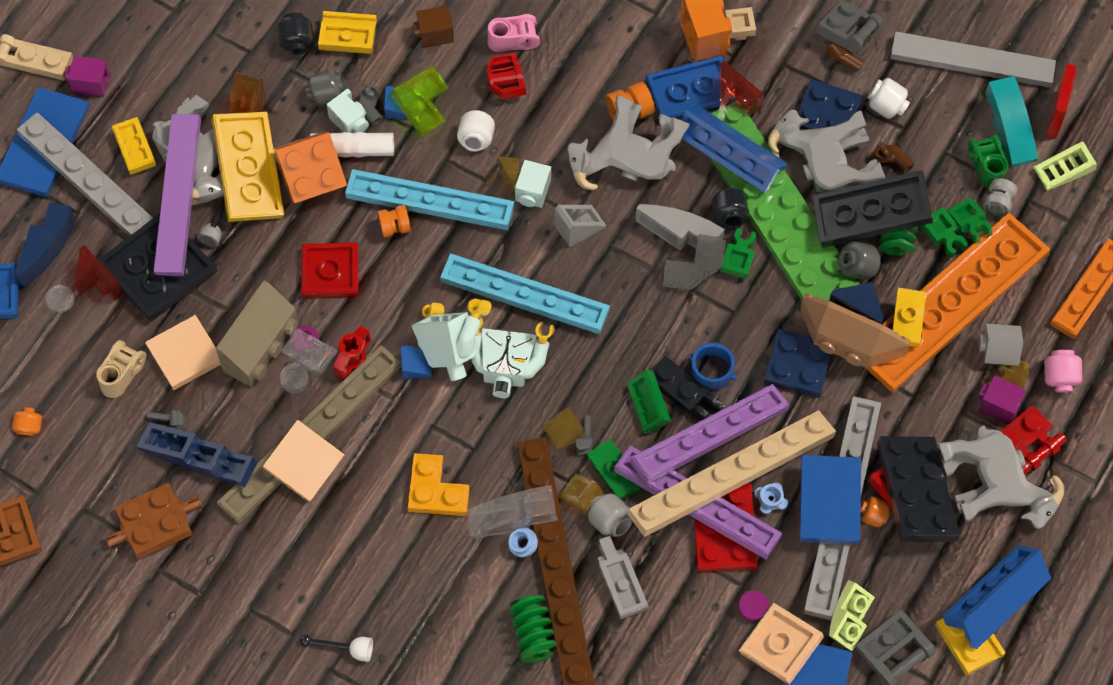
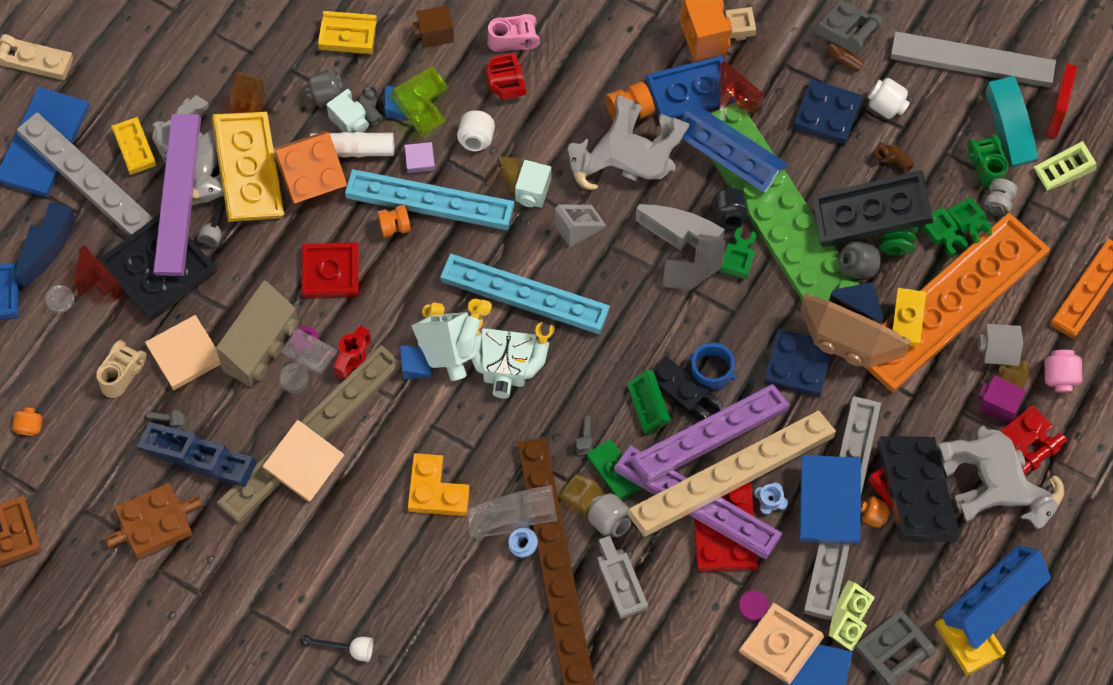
magenta brick [66,56,110,97] -> none
black head [277,12,314,55] -> none
green piece [509,595,557,663] -> none
clear yellow slope [544,407,583,451] -> none
light grey animal [768,110,885,193] -> none
none -> lavender tile [405,142,435,174]

